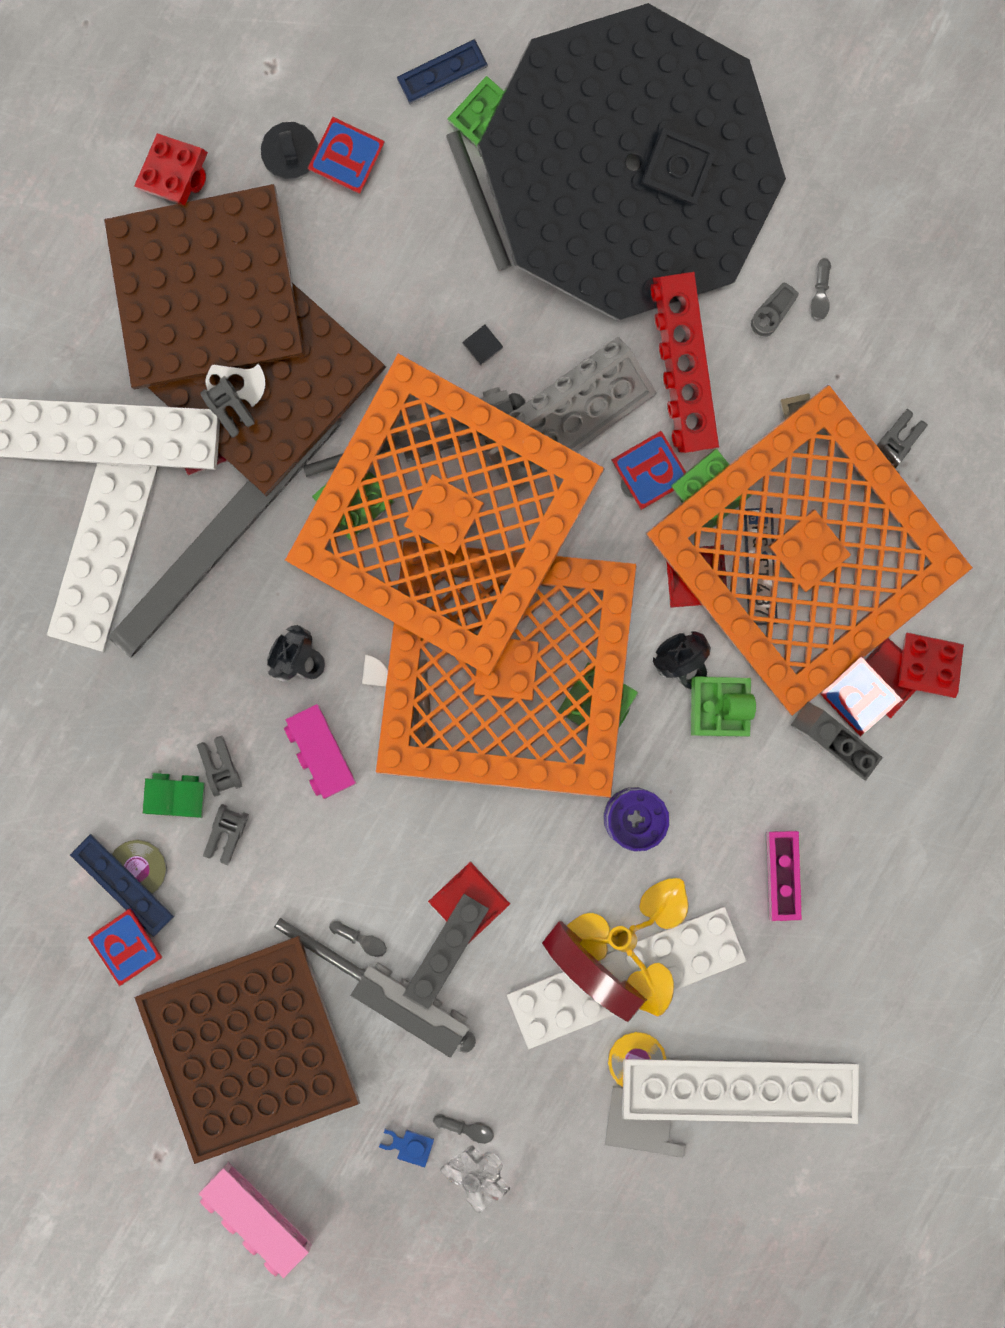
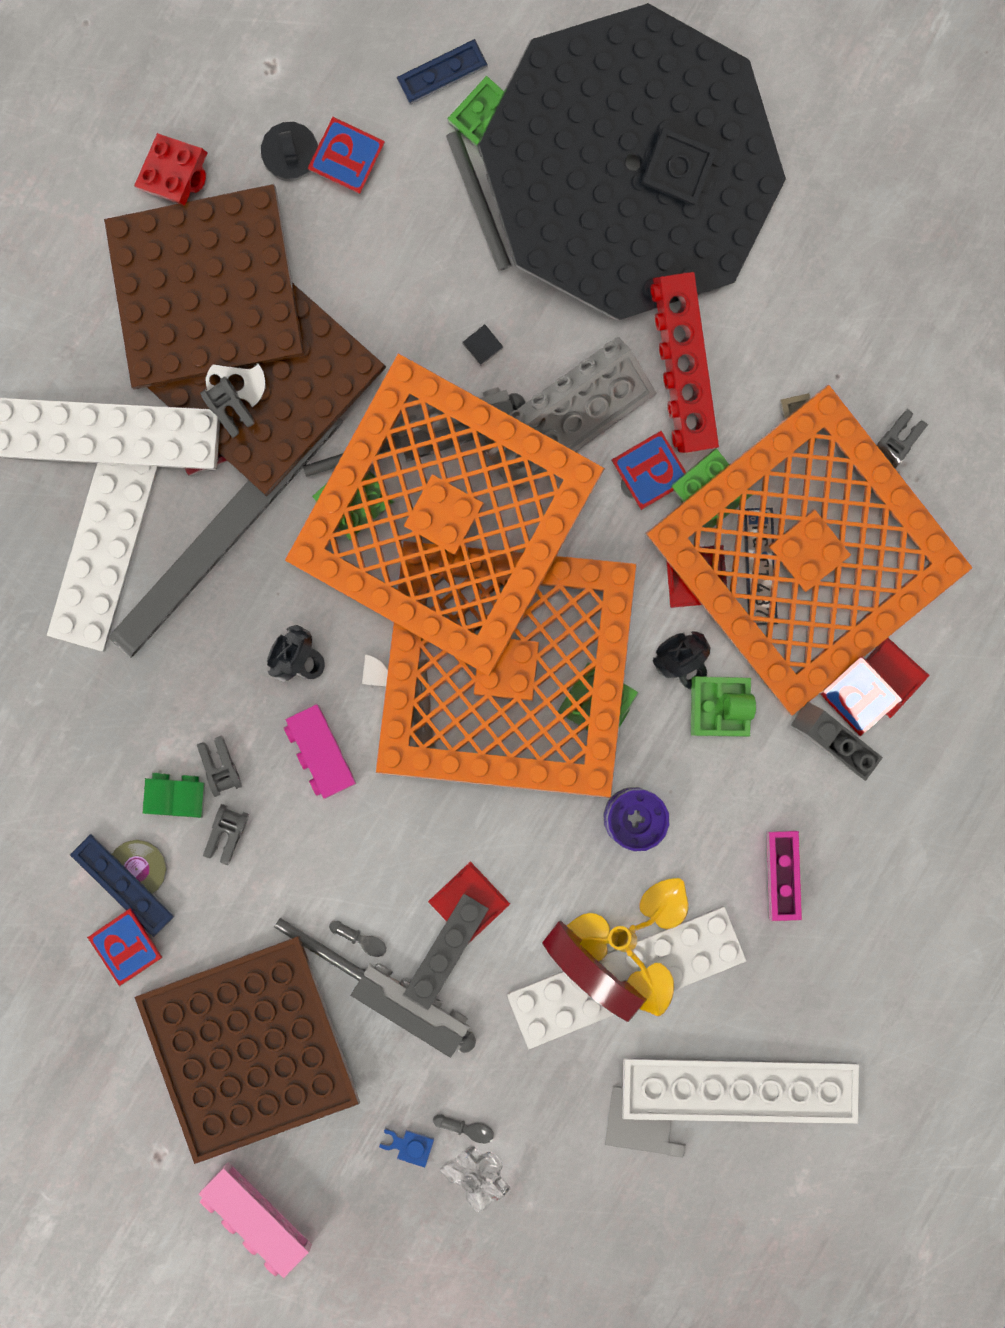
yellow tile [607,1032,667,1087] -> none
dark grey piece [751,282,799,337] -> none
dark grey piece [811,258,831,320] -> none
red plate [898,633,964,698] -> none

